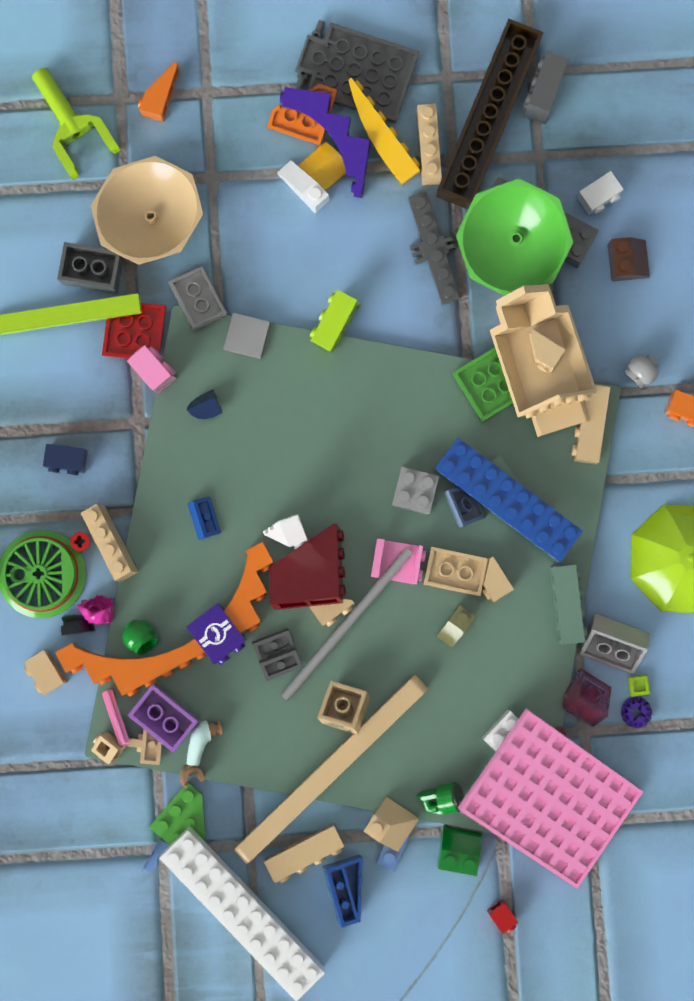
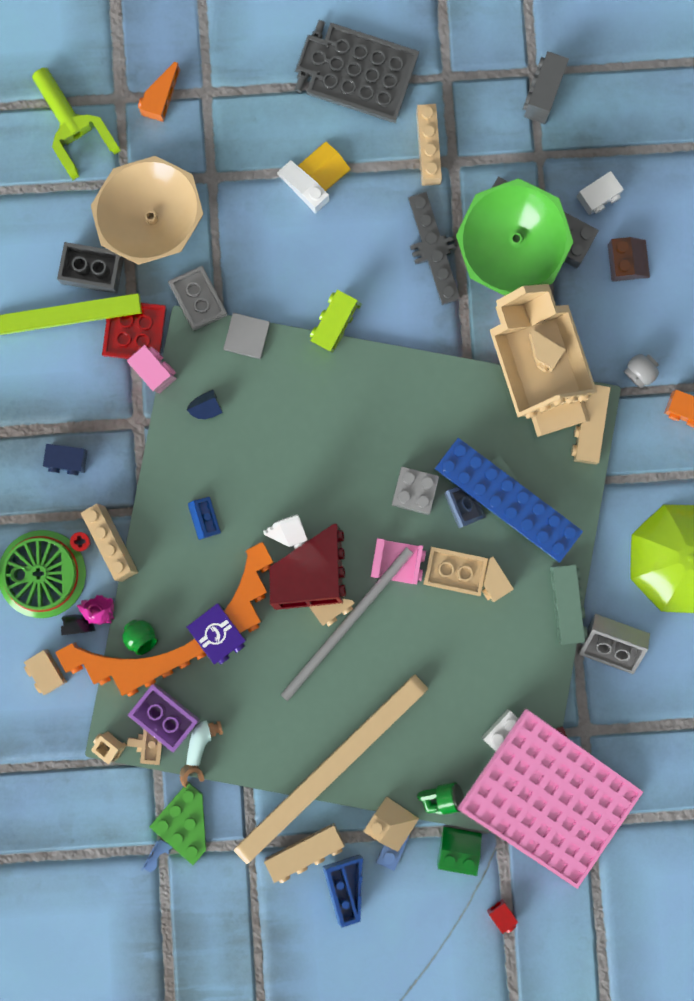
bright pink axle [102,689,130,746] -> none
white brick [159,826,325,1001] -> none
dark grey slope [252,628,303,681] -> none
orange plate [267,84,338,146] -> none
dark purple arch [280,87,371,198] -> none
tan brick [317,681,371,734] -> none
yellow slope [348,78,421,186] -> none
dark brown brick [436,18,544,209] -> none
olive slope [436,605,476,648] -> none
bright green plate [452,347,513,422] -> none
clear pink slope [562,668,611,727] -> none
dark purple gear [621,697,652,728] -> none
lime tile [627,675,650,697] -> none

